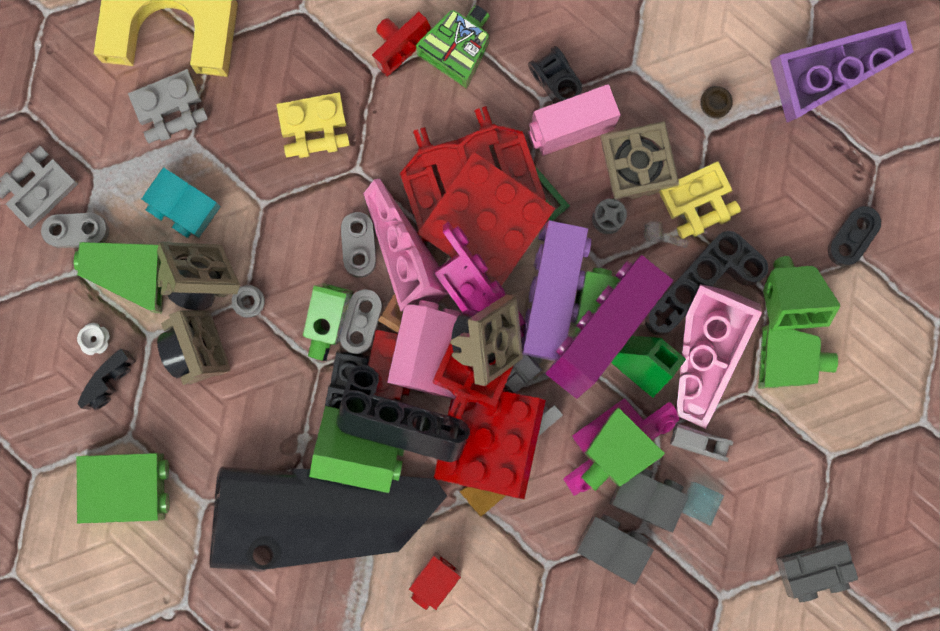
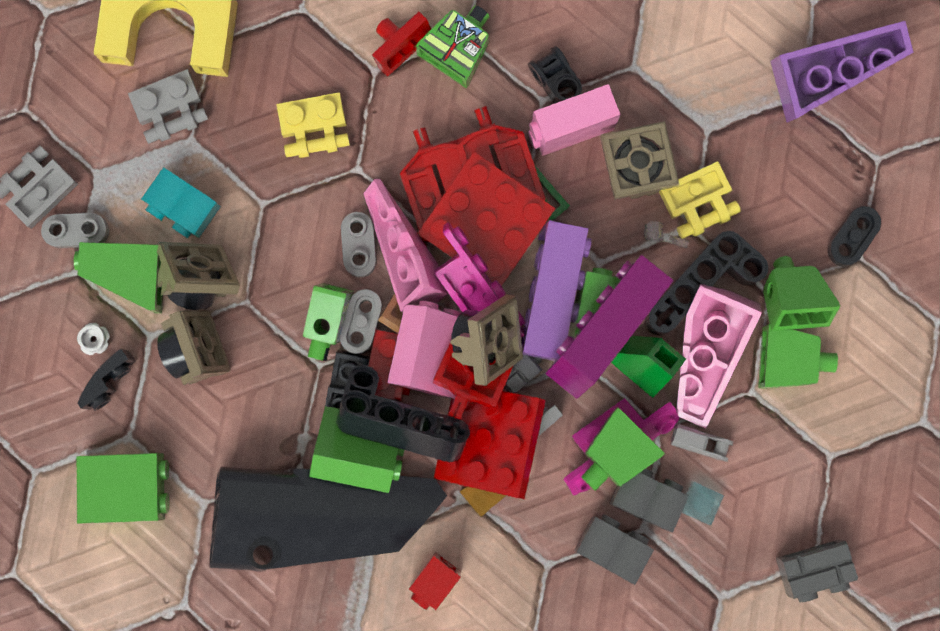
light grey plate [232,285,265,318] -> none
dark grey wheel [592,199,627,234] -> none
dark brown plate [700,86,733,119] -> none

